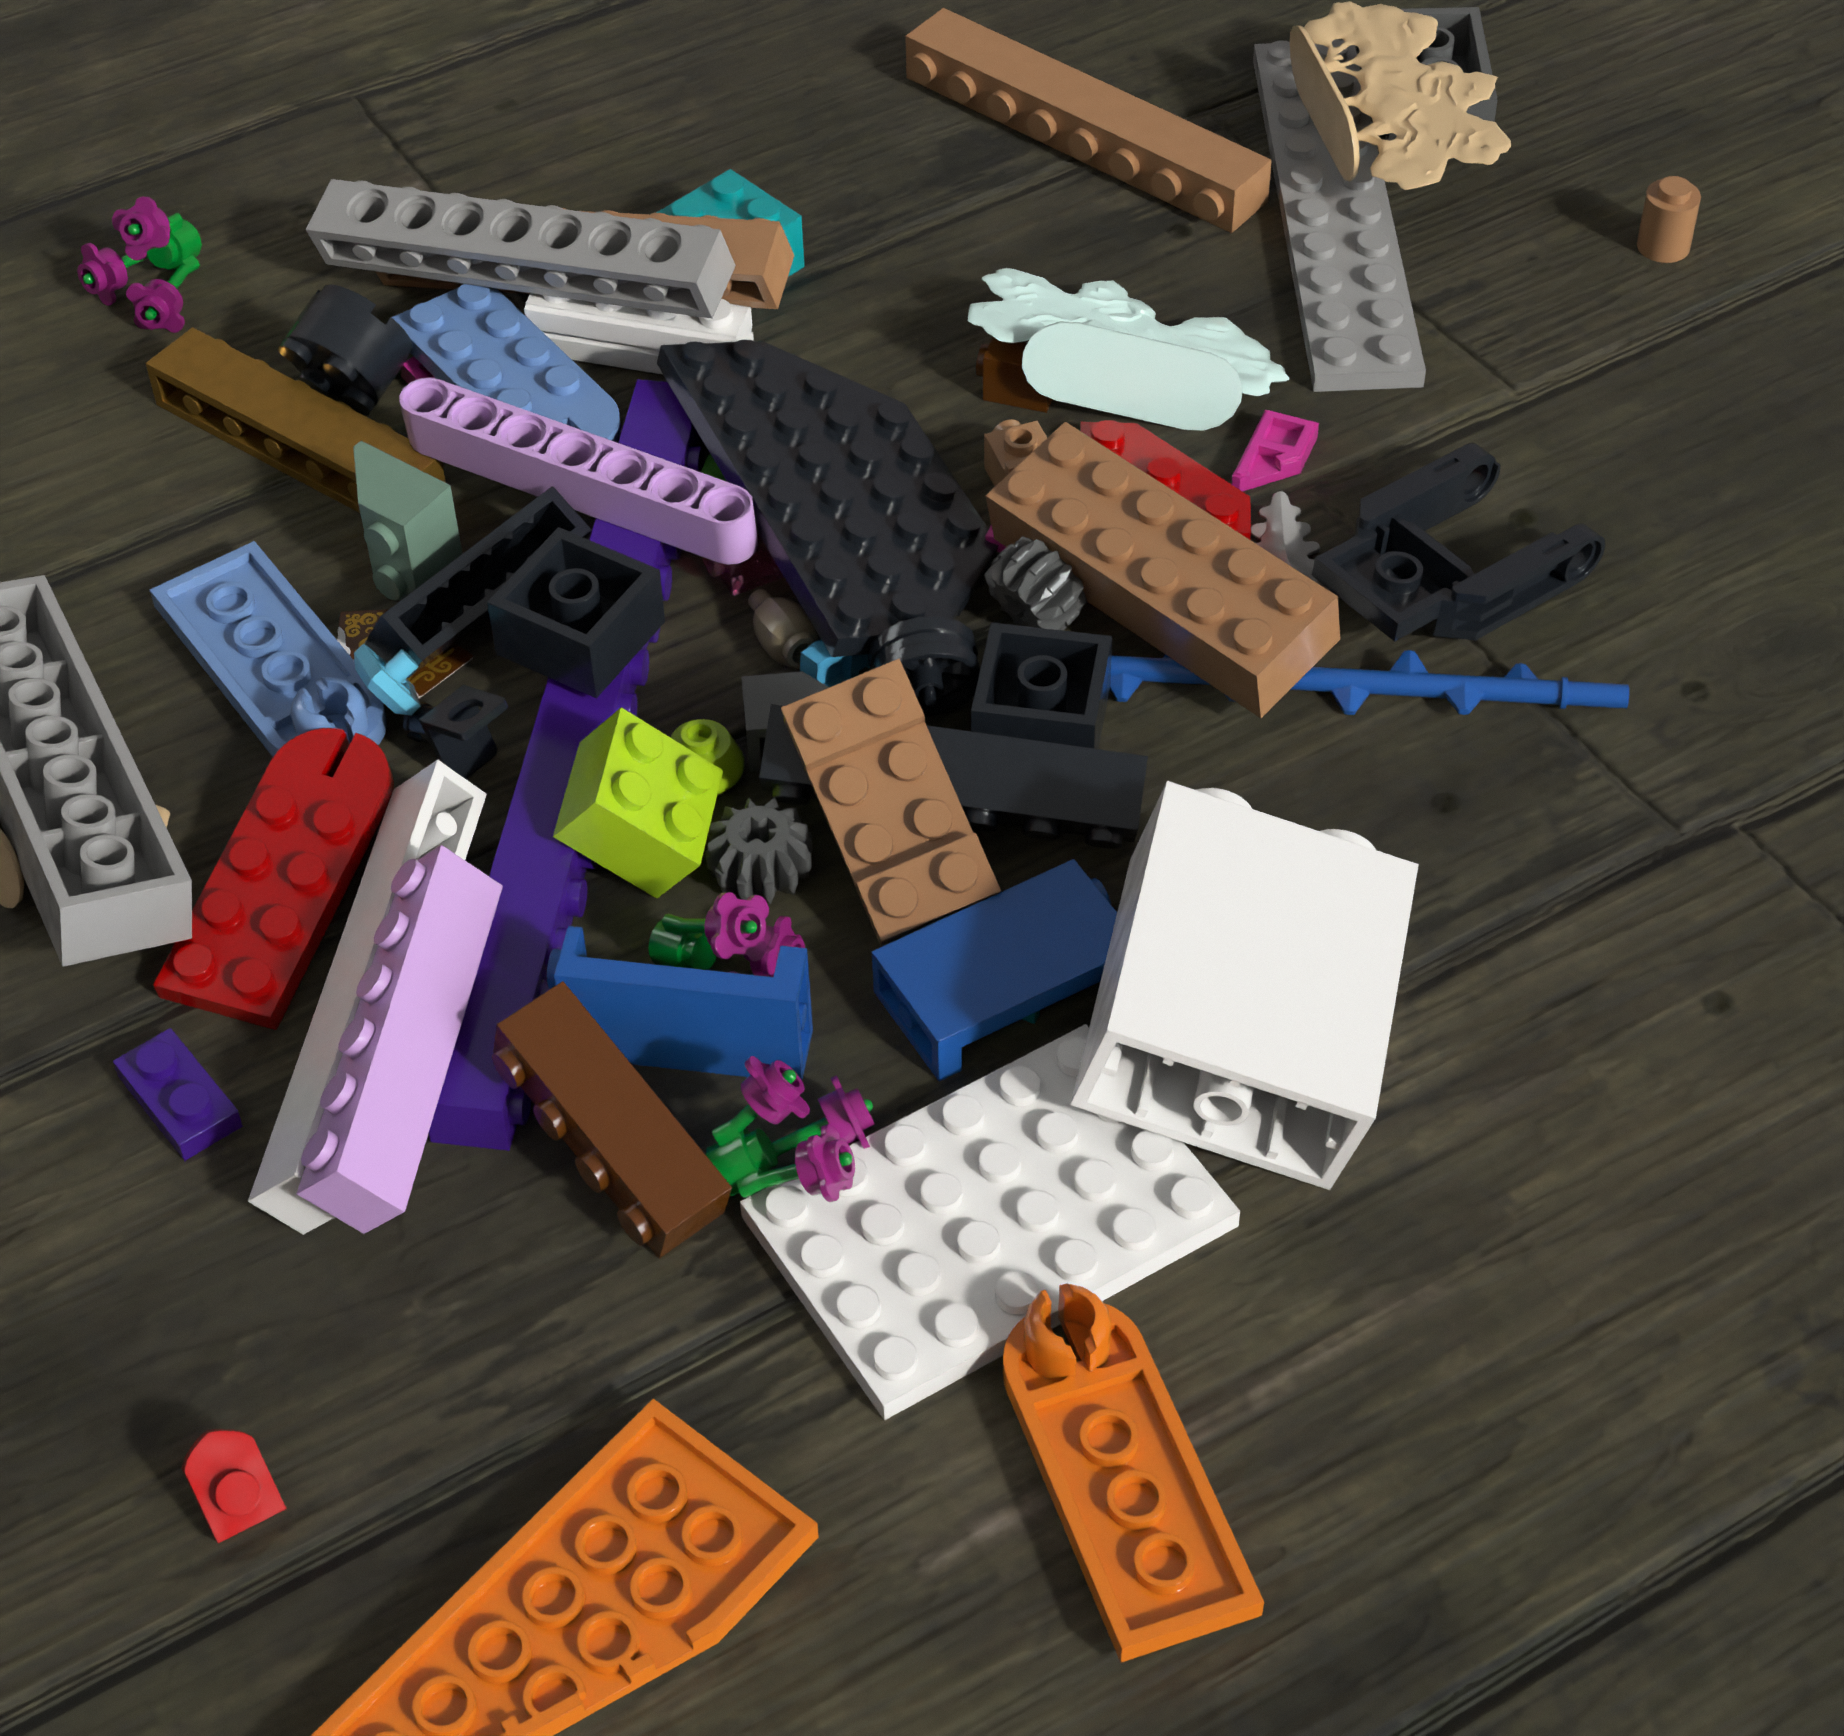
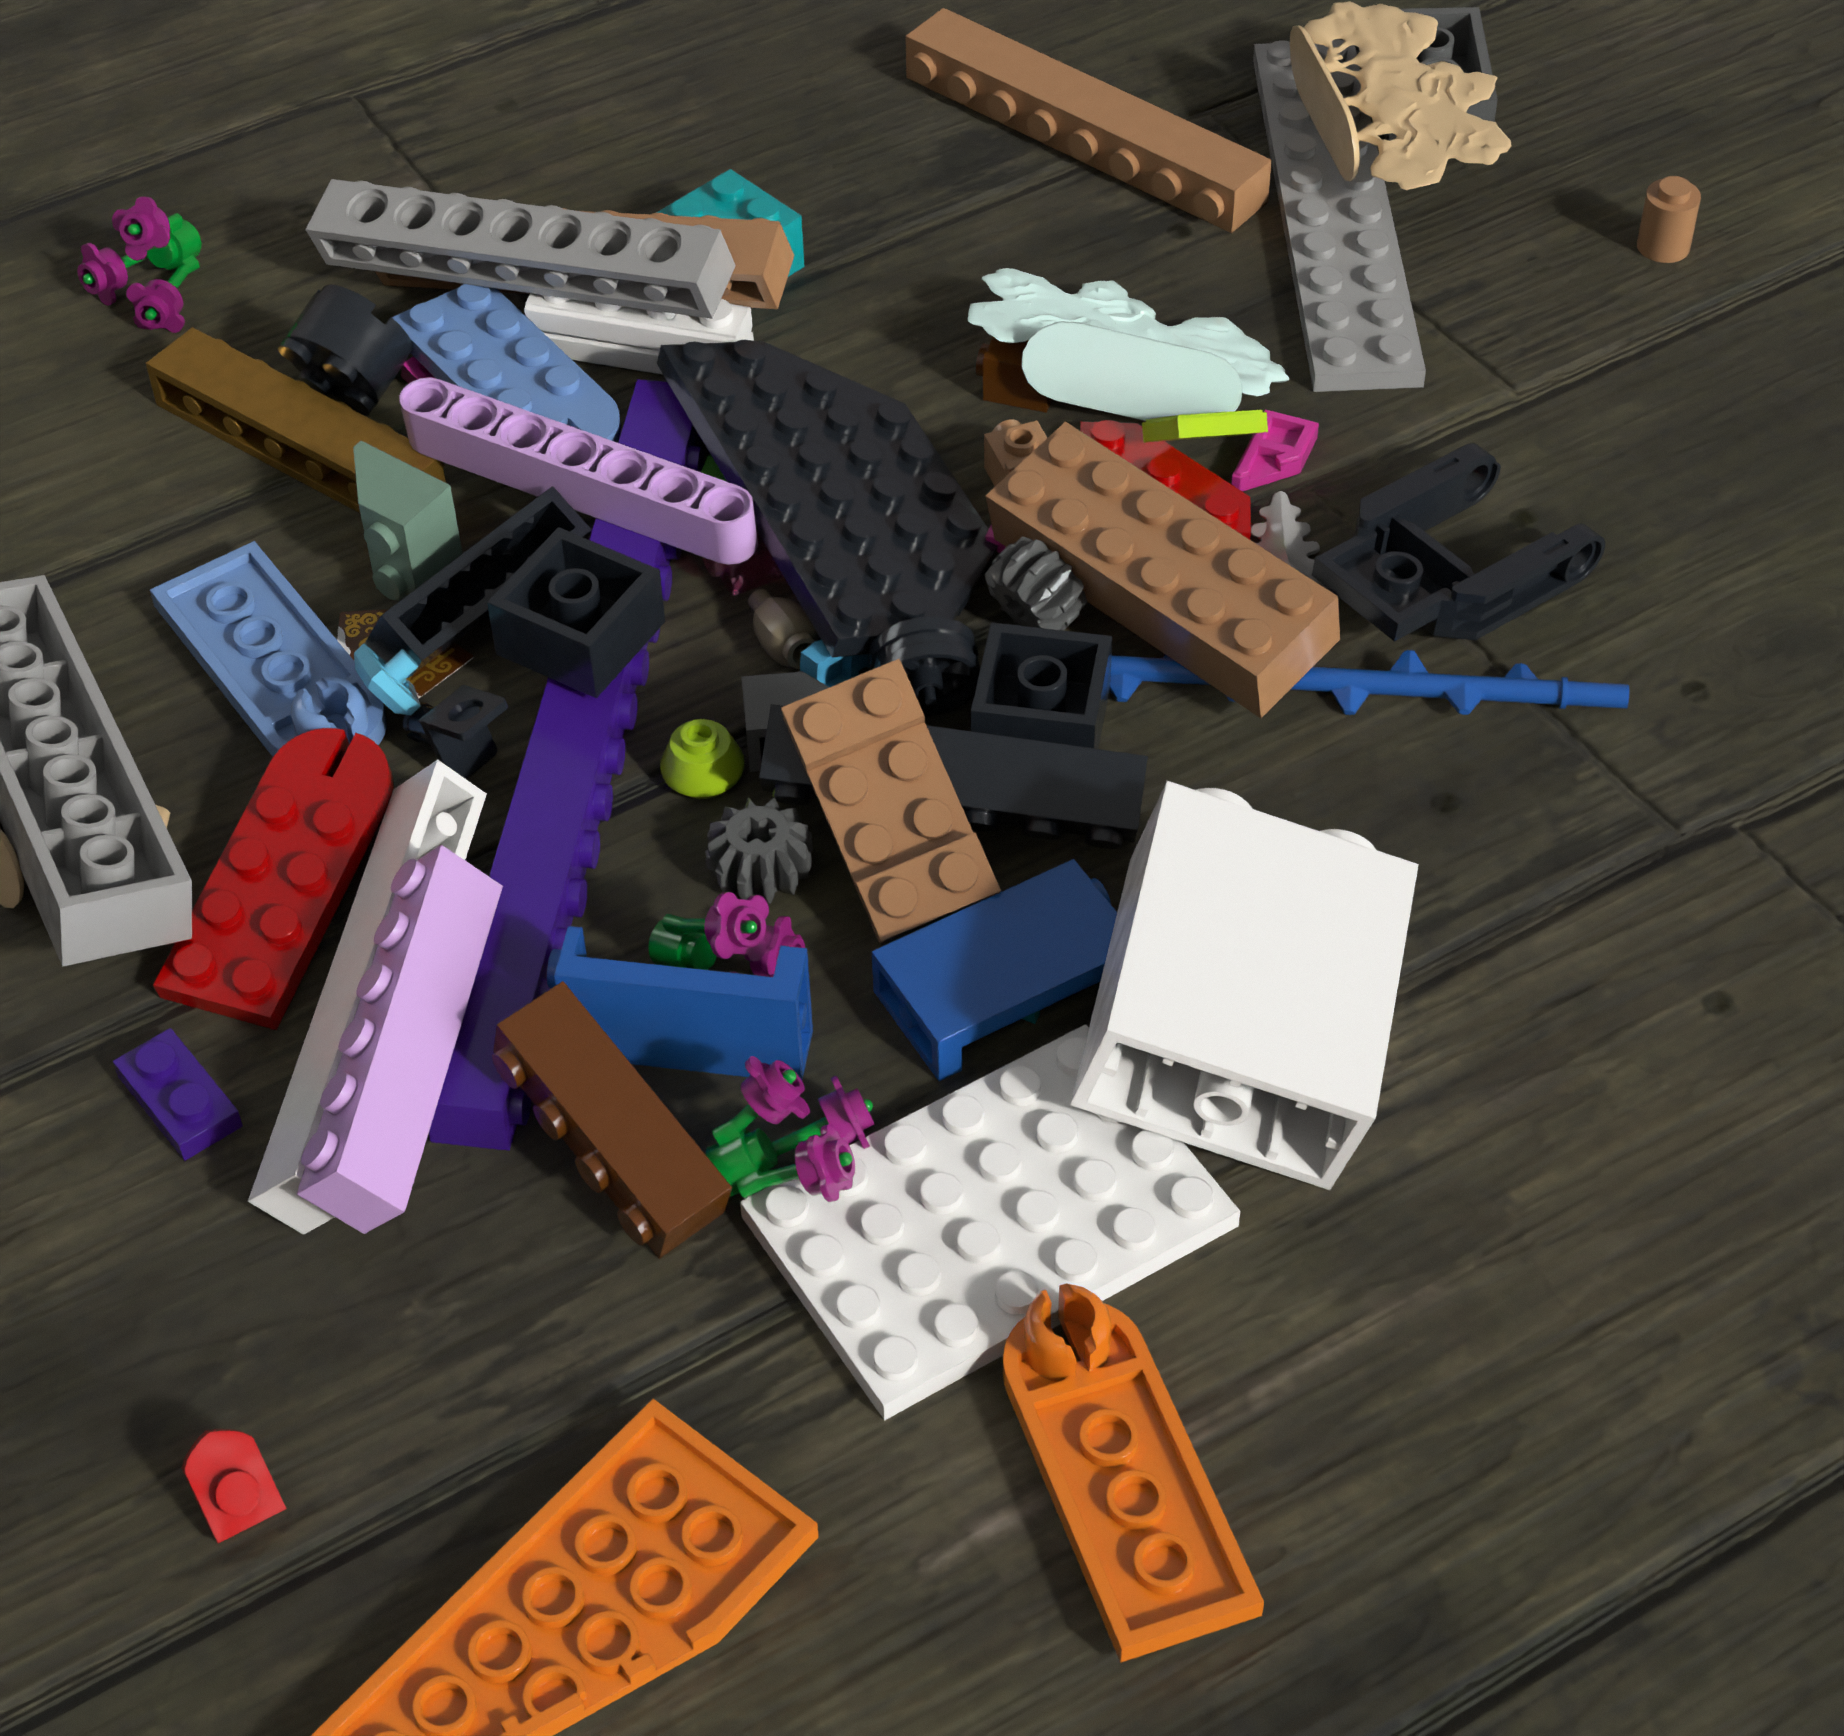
lime brick [553,707,723,898] -> none
none -> lime tile [1142,410,1268,443]

